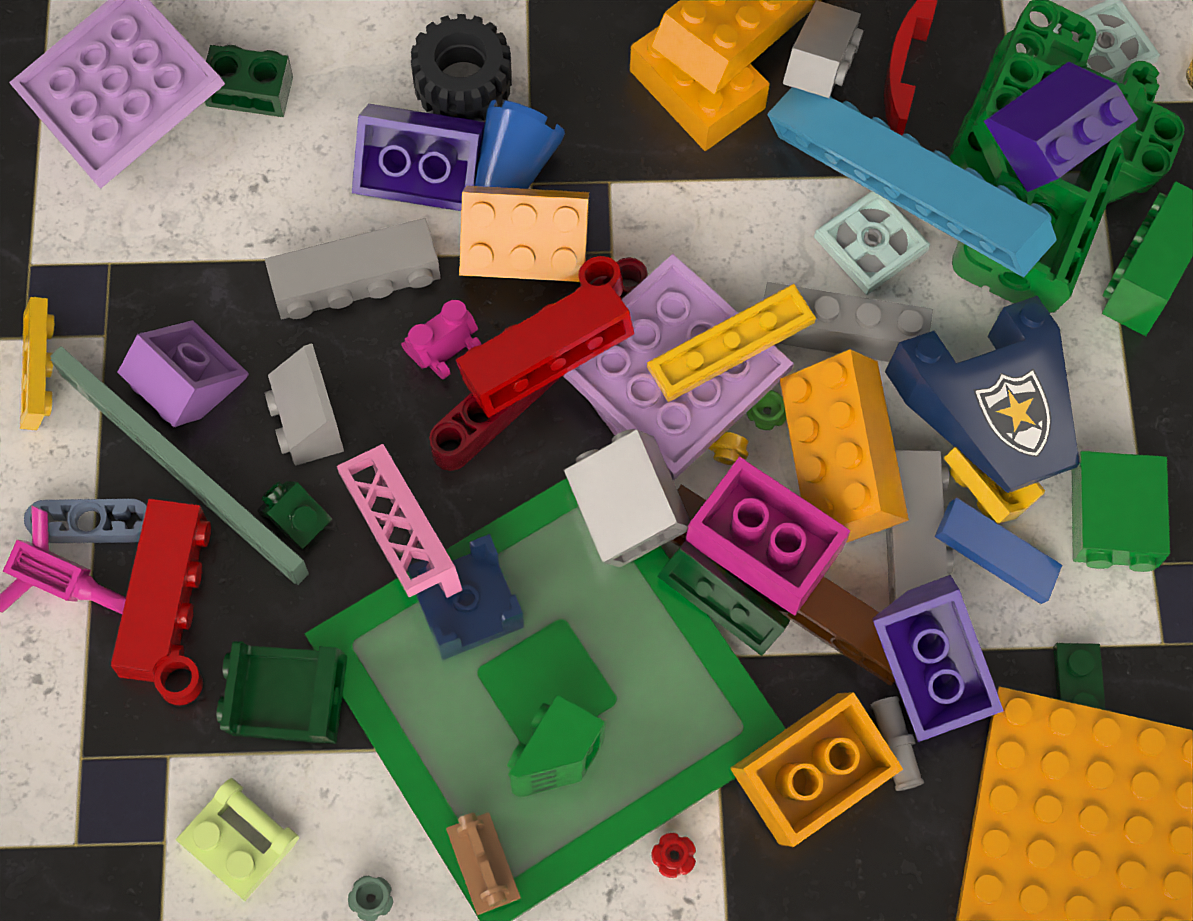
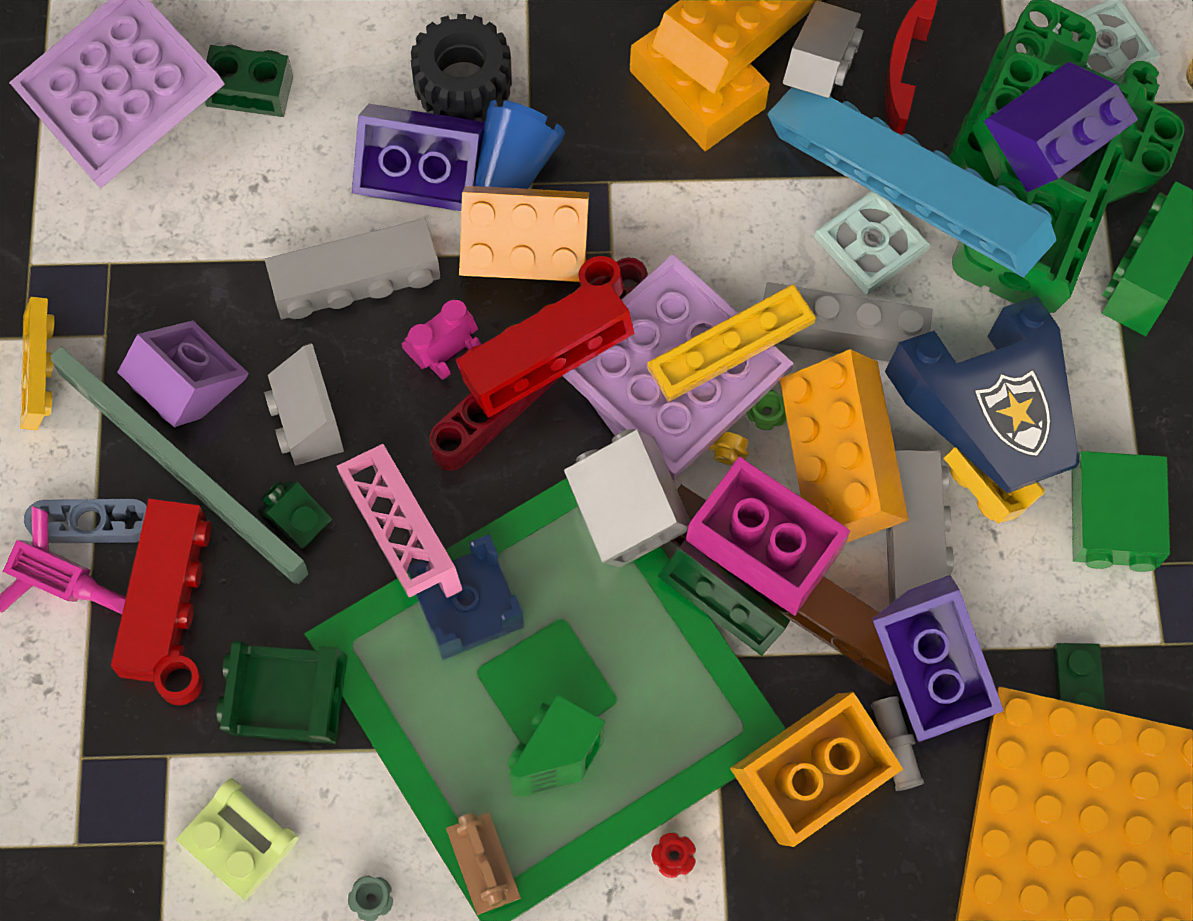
blue tile [935,497,1062,604] -> none

